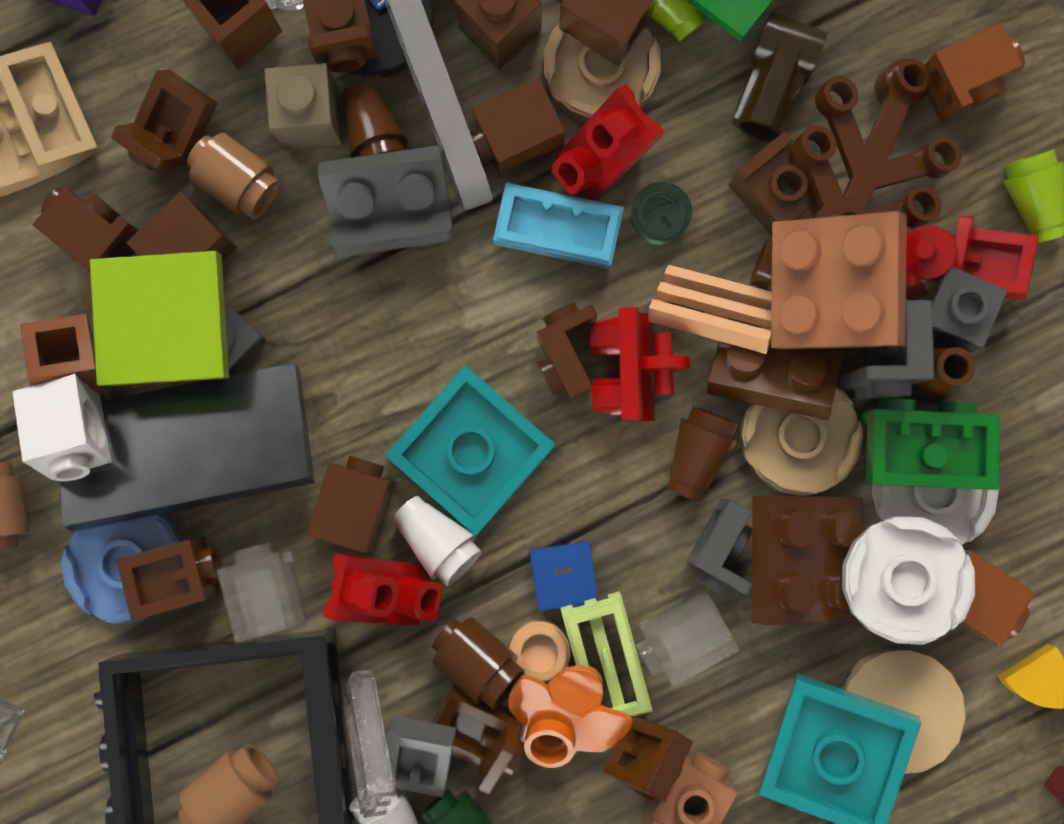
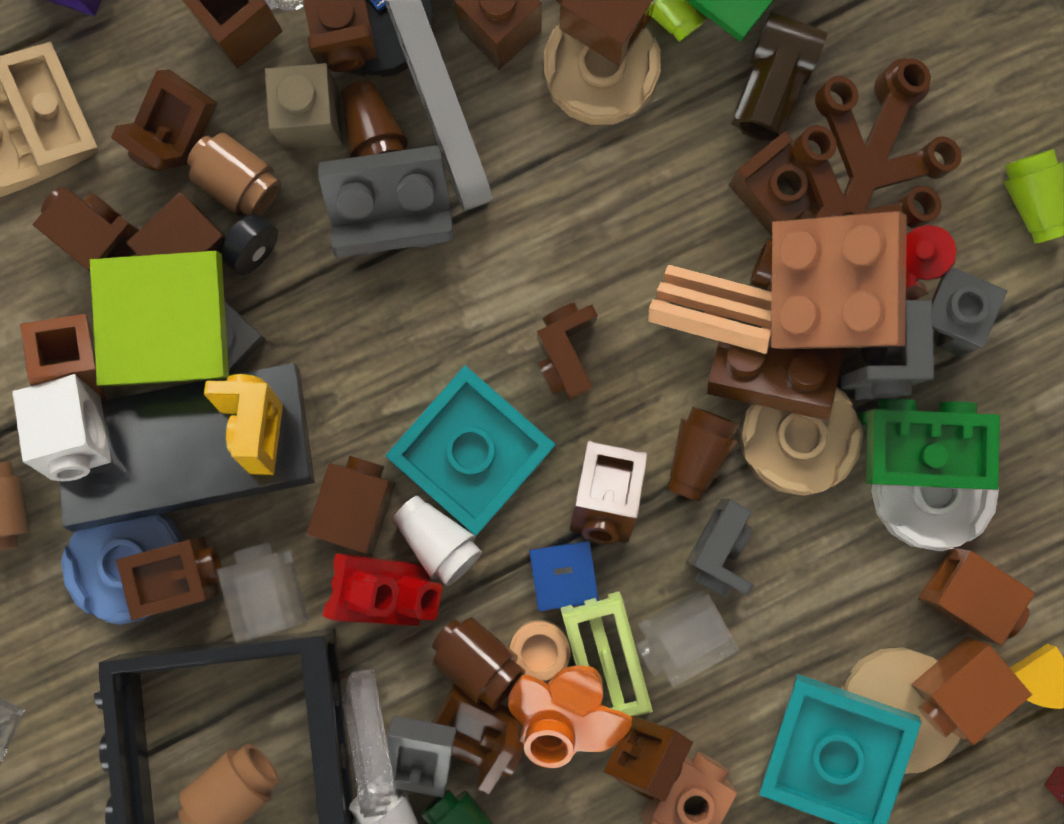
reddish brown brick [470,77,565,178] -> none
medium azure plate [493,182,624,269] -> none
red hips [551,84,665,201] -> none
red hips [590,307,691,422] -> none
clear green tile [631,182,692,245] -> none
reddish brown plate [752,496,863,625] -> none
white tile [842,517,975,645] -> none
reddish brown cone [911,344,975,404] -> none
dark orange brick [925,22,1025,125] -> none
red bracket [950,216,1039,301] -> none
none -> yellow bracket [204,374,283,475]
none -> black tile [220,214,278,275]
none -> bracket [570,441,648,544]
none -> dark orange brick [911,637,1032,745]

